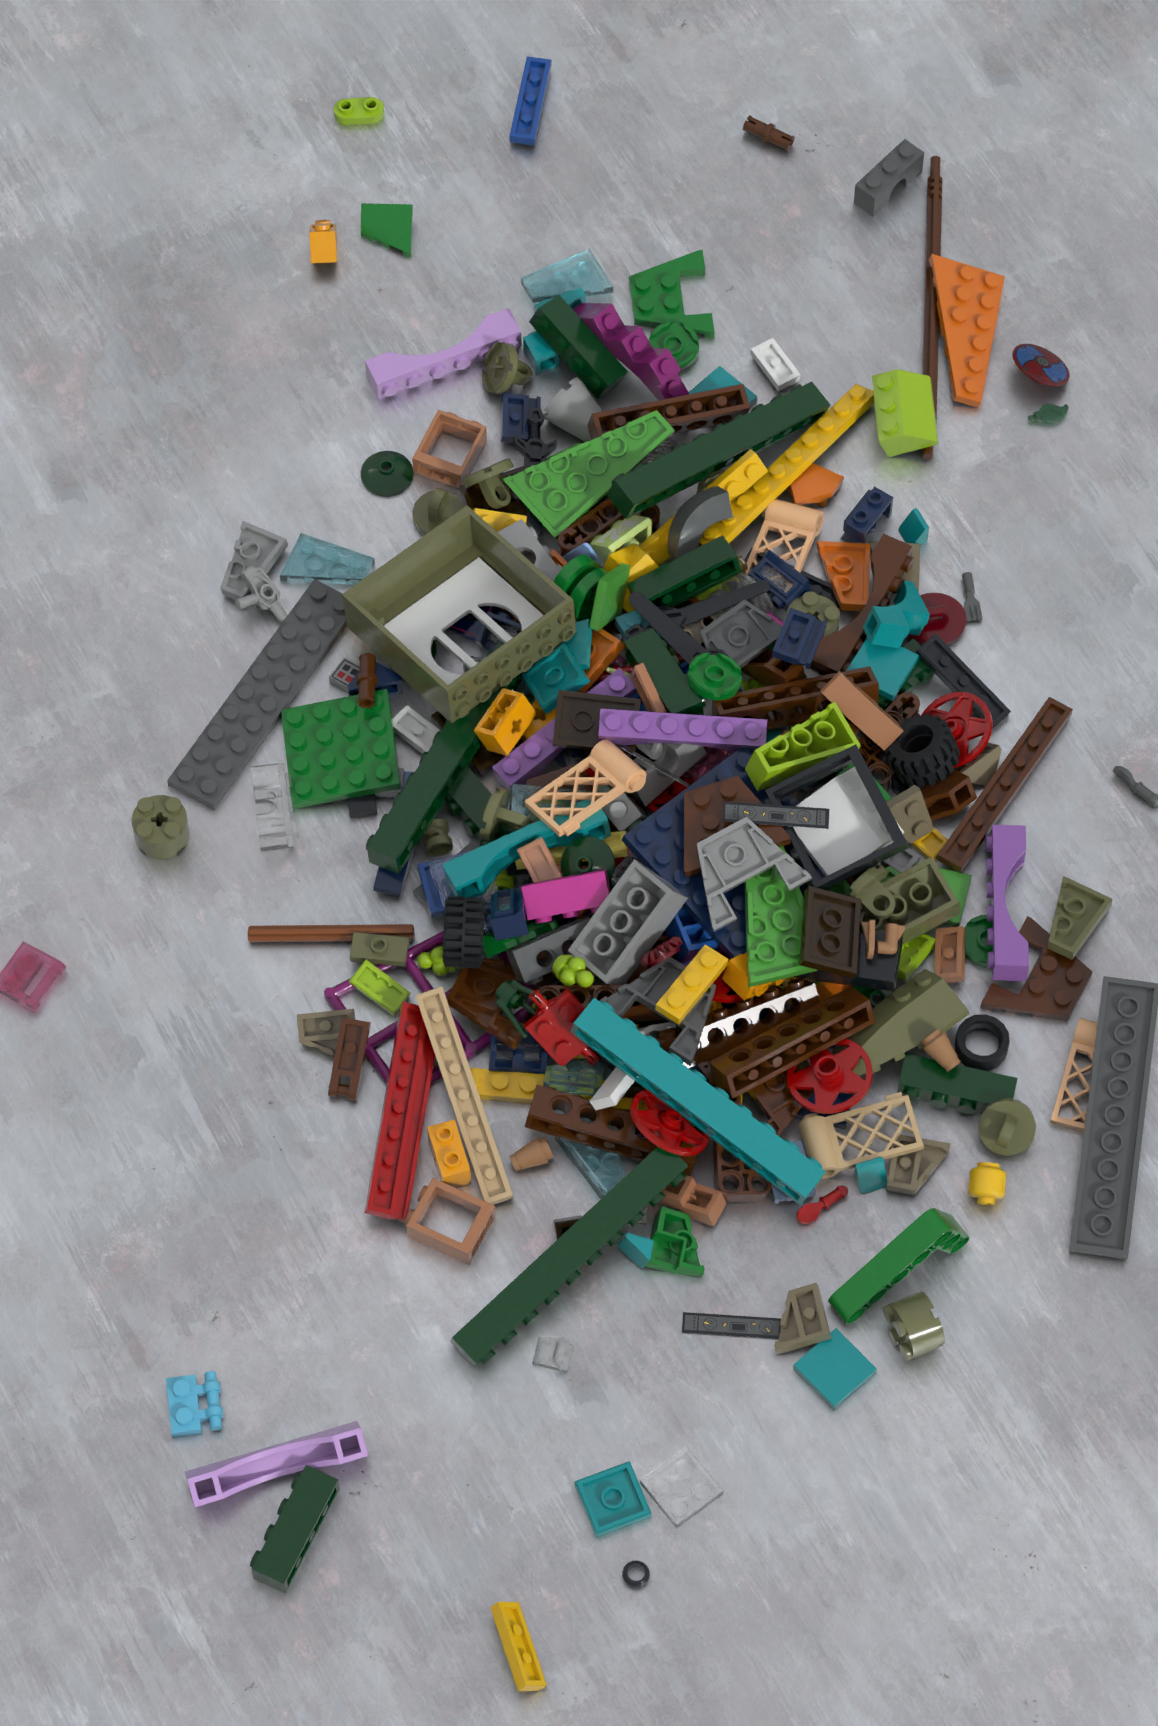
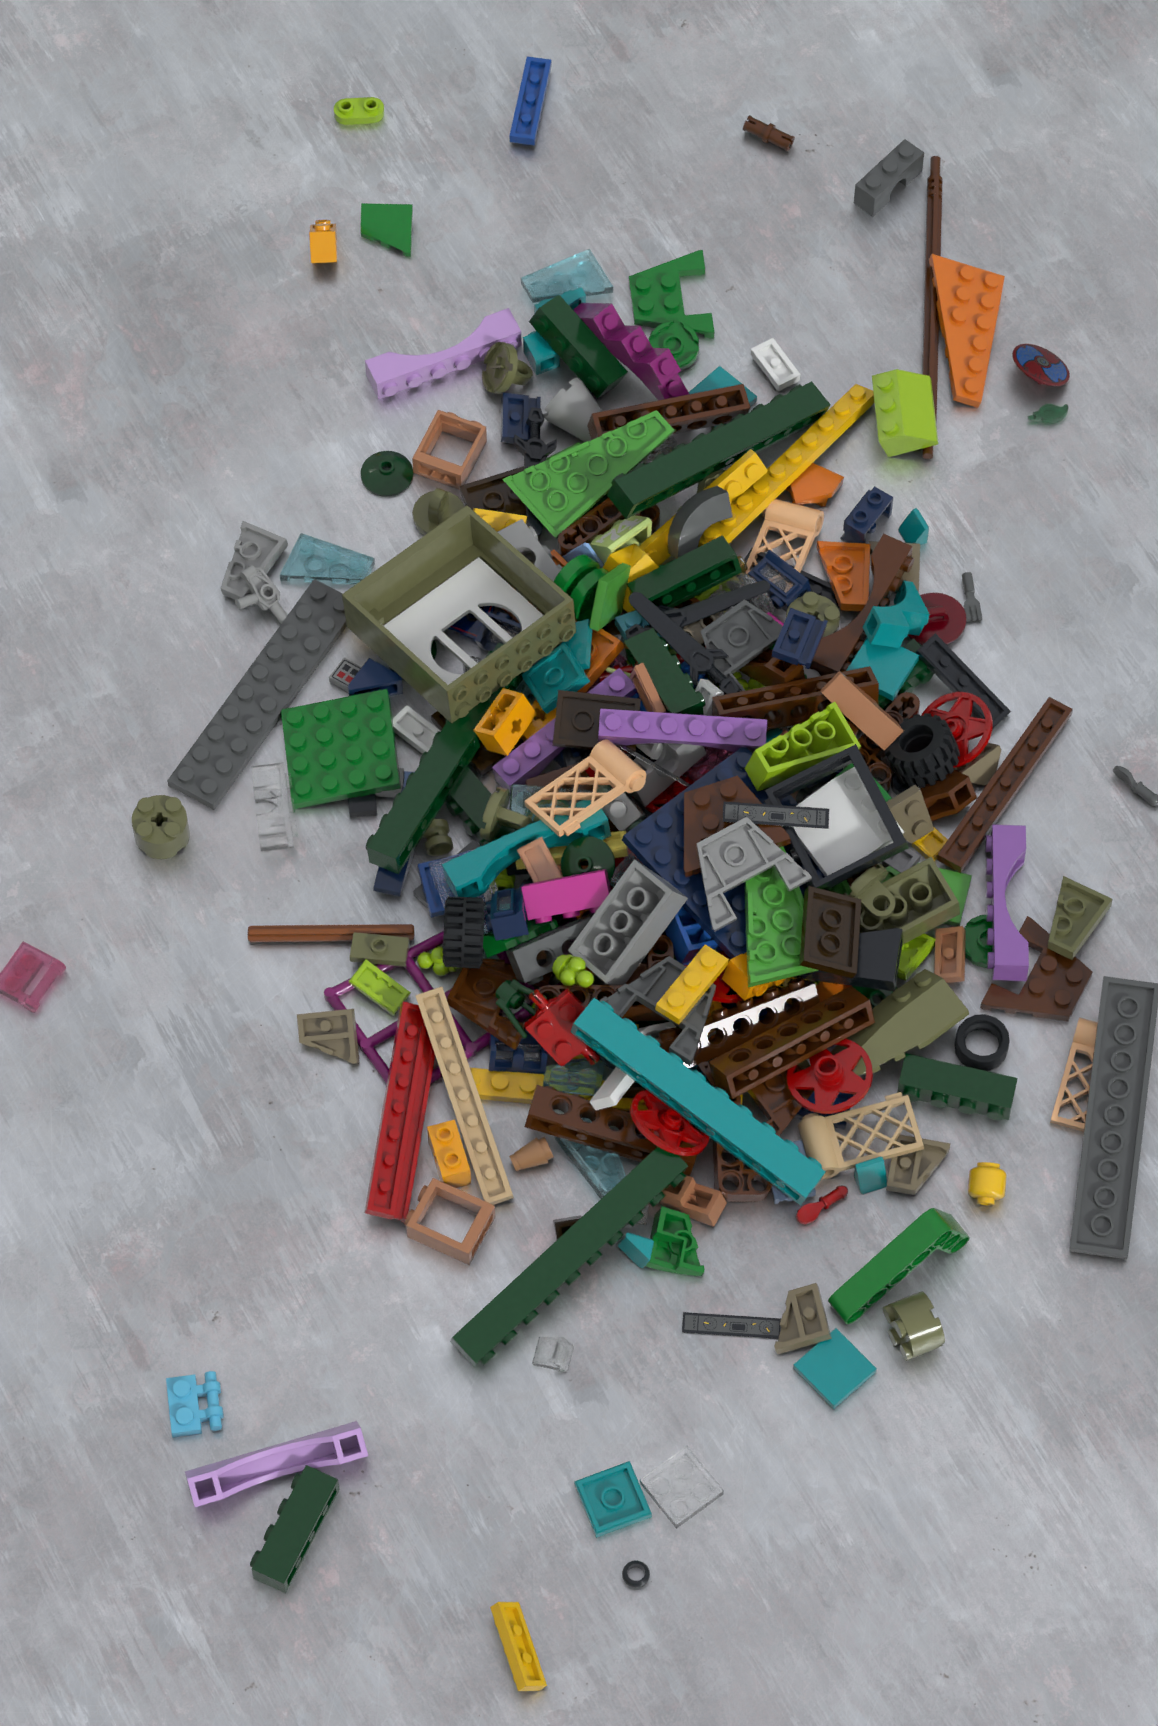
reddish brown plate [328,1017,371,1101] -> none
reddish brown pin [356,653,378,708] -> none
olive tile [463,458,514,509] -> none
dark red gear [640,937,683,967] -> none
green tile [687,653,742,701] -> none
medium nougat piece [861,920,905,959] -> none
medium nougat cone [921,1028,961,1072] -> none
olive tile [978,1098,1036,1156] -> none

